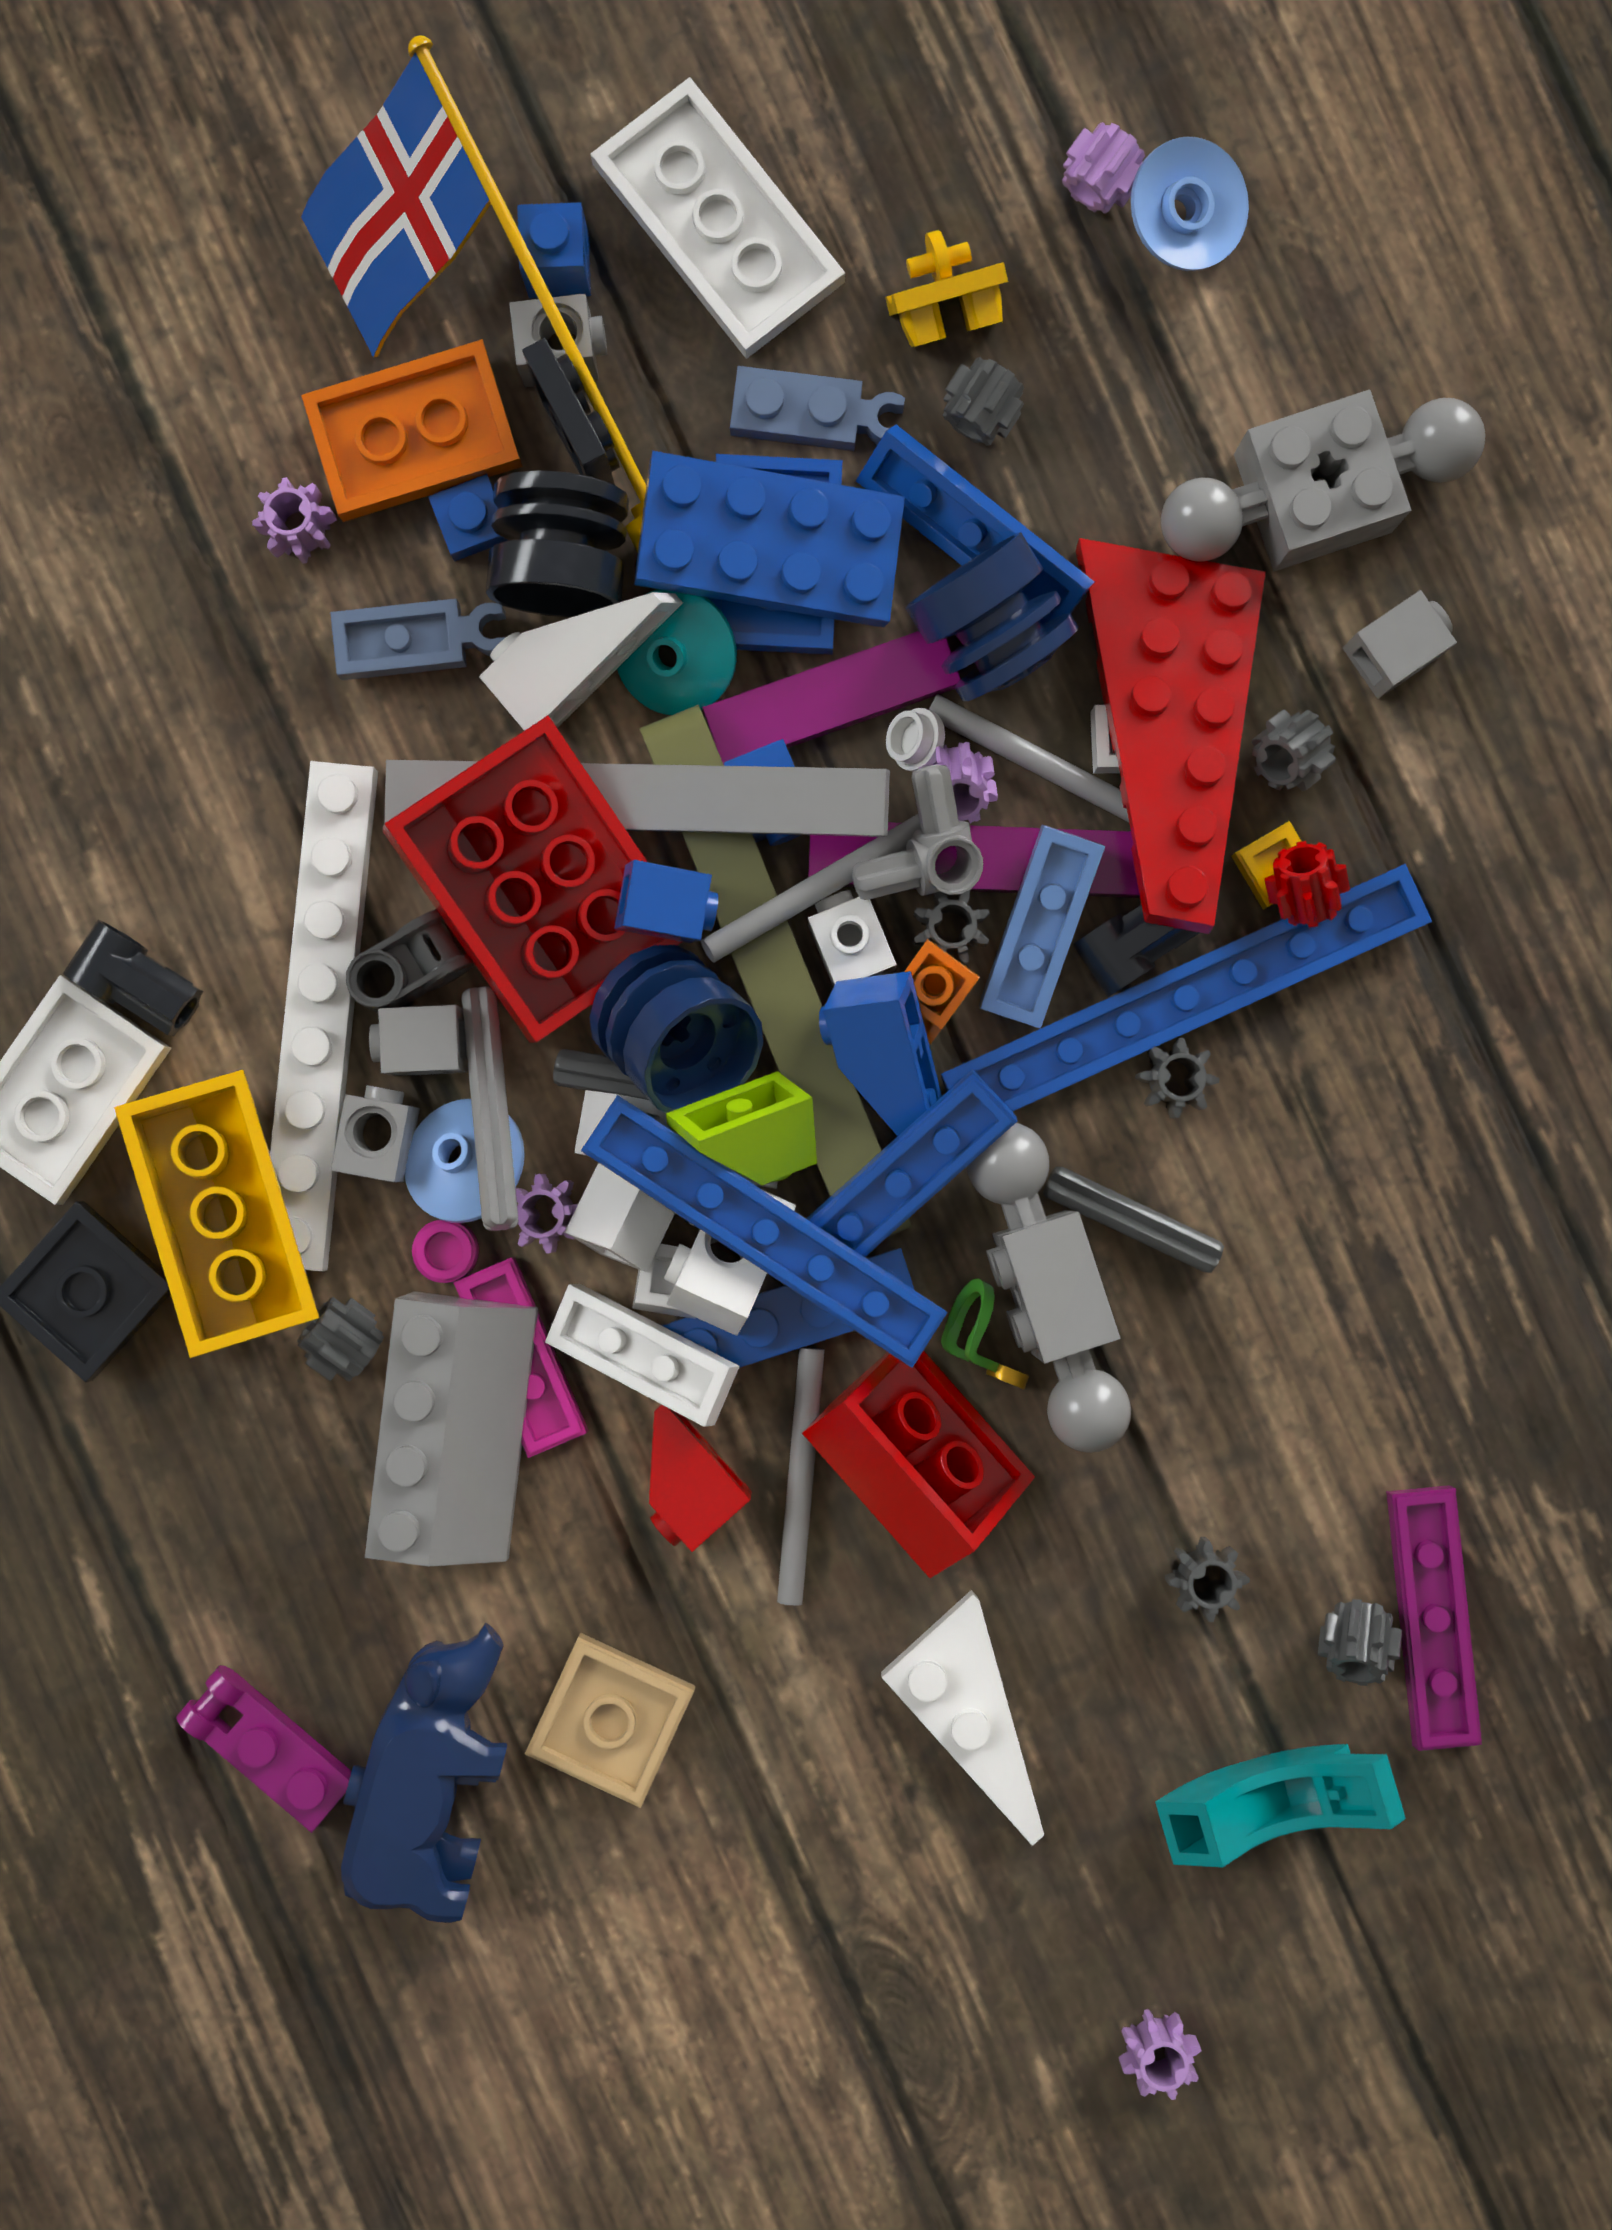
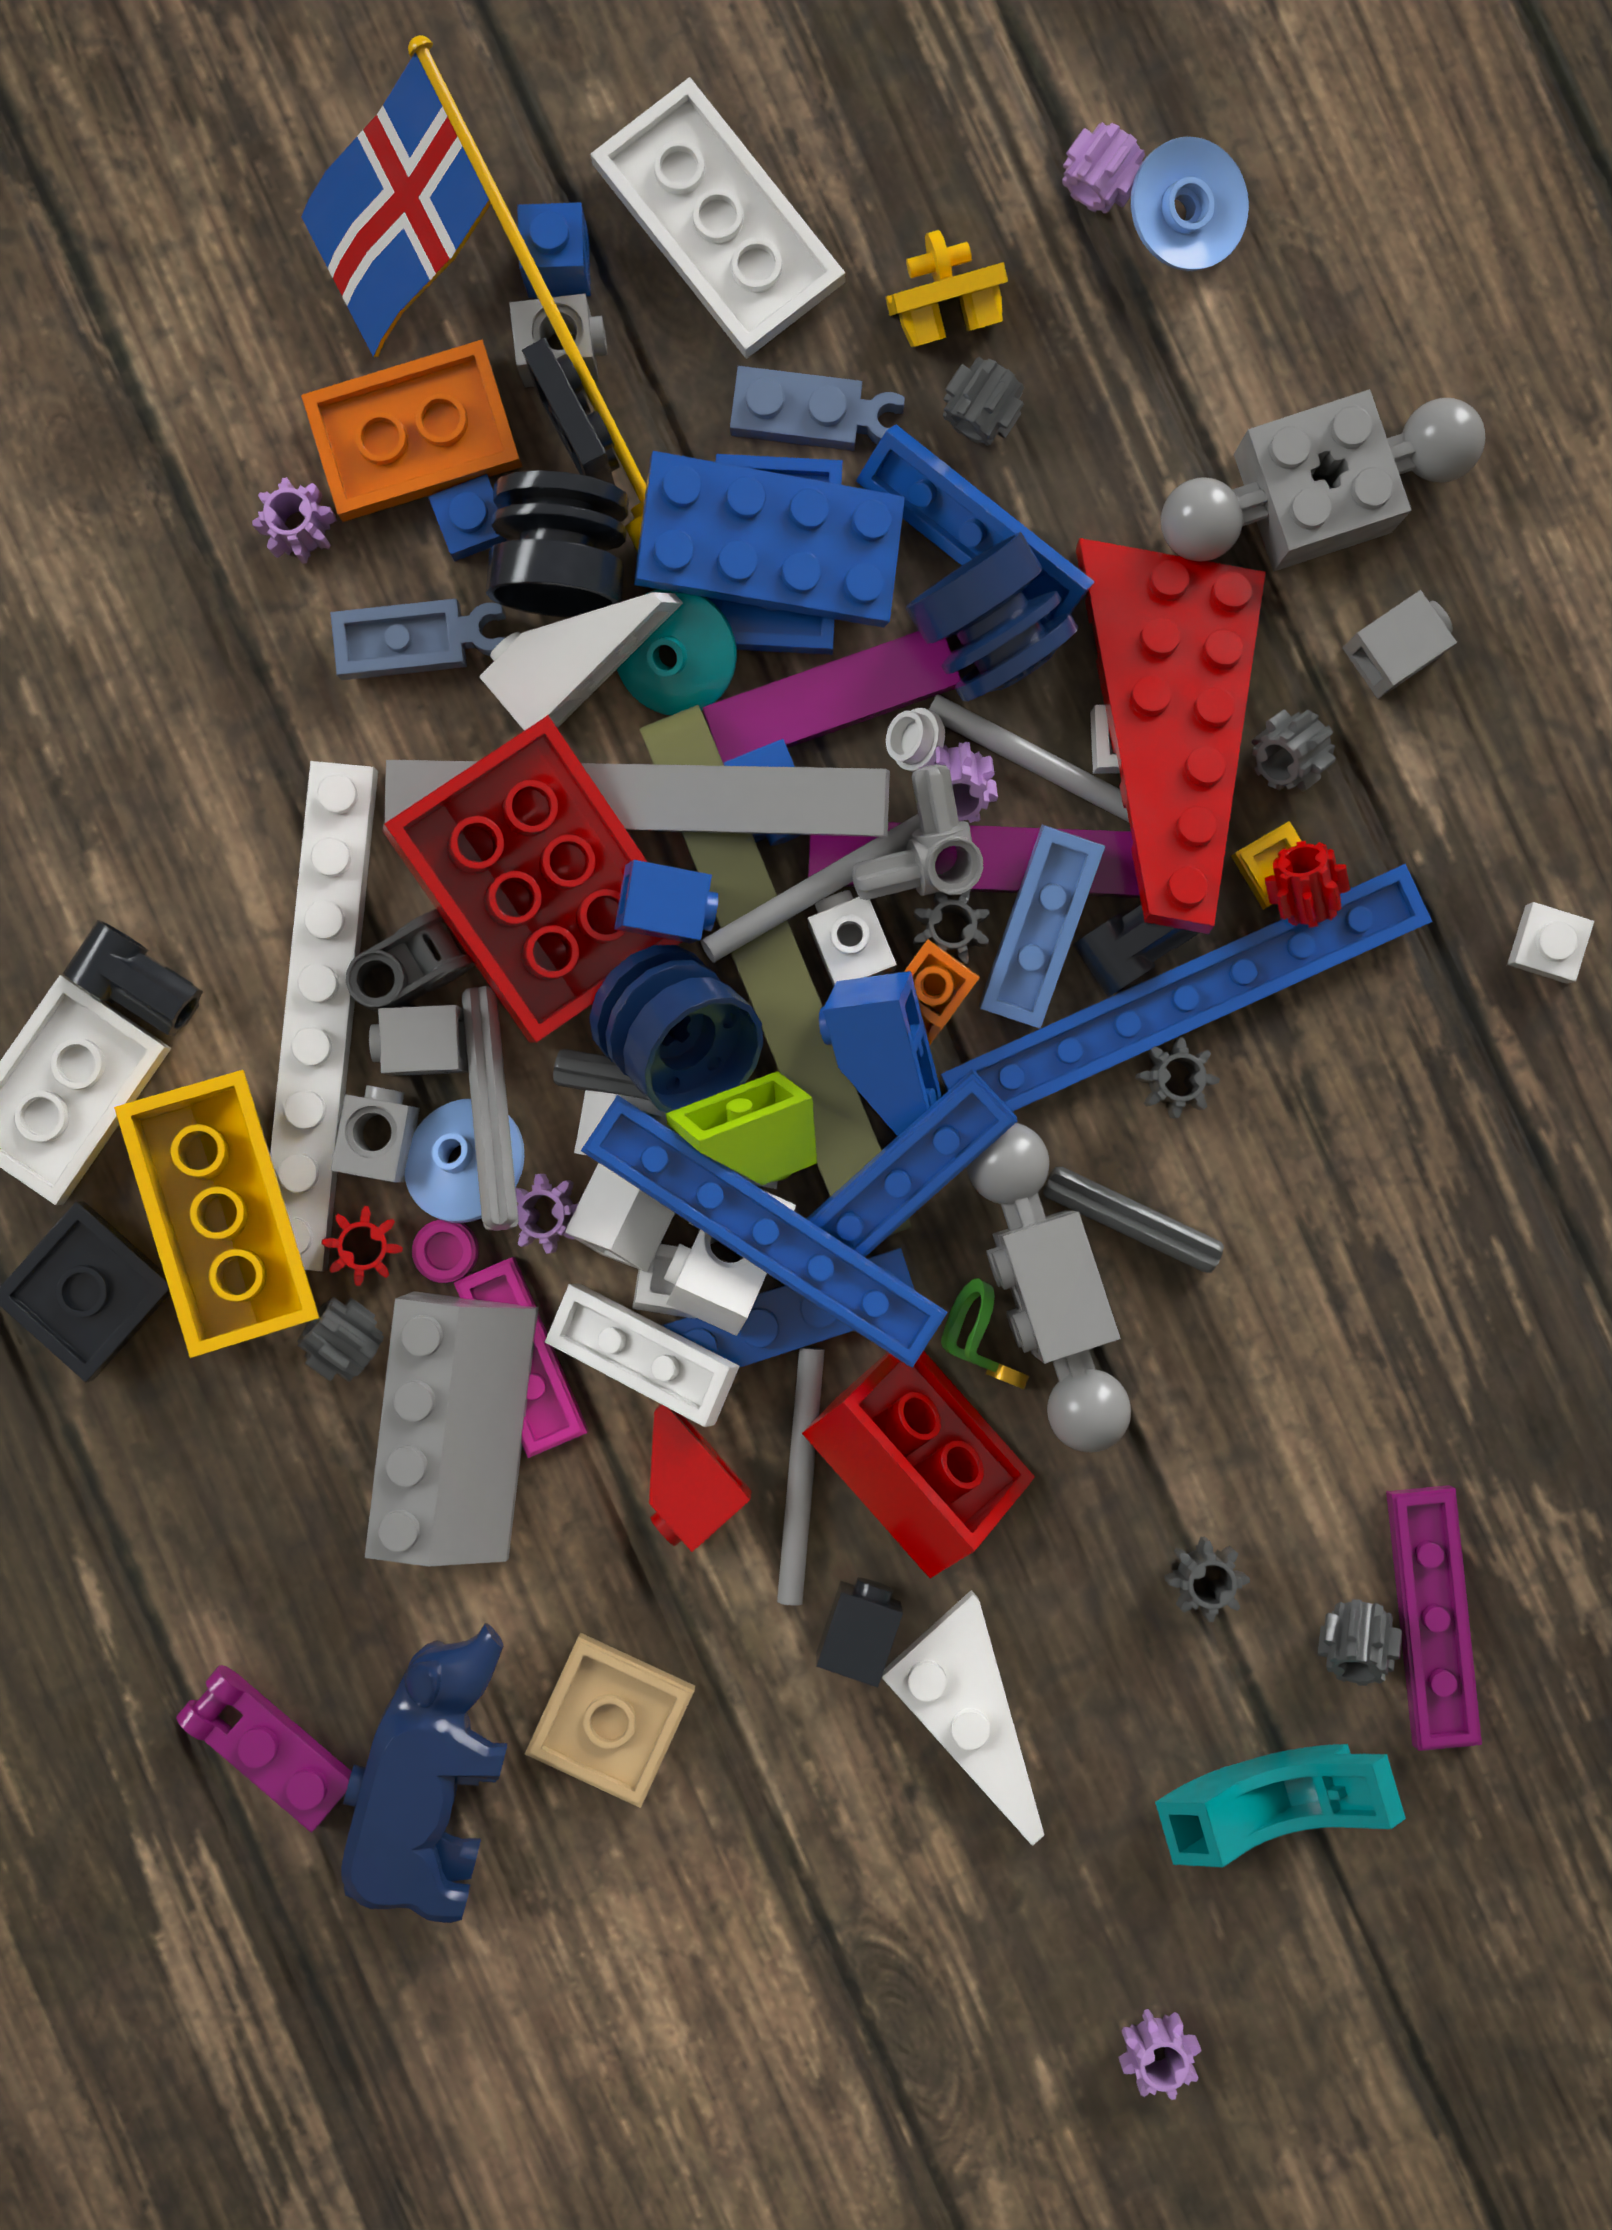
none -> red gear [321,1206,403,1286]
none -> black brick [816,1577,903,1688]
none -> white plate [1507,902,1594,984]

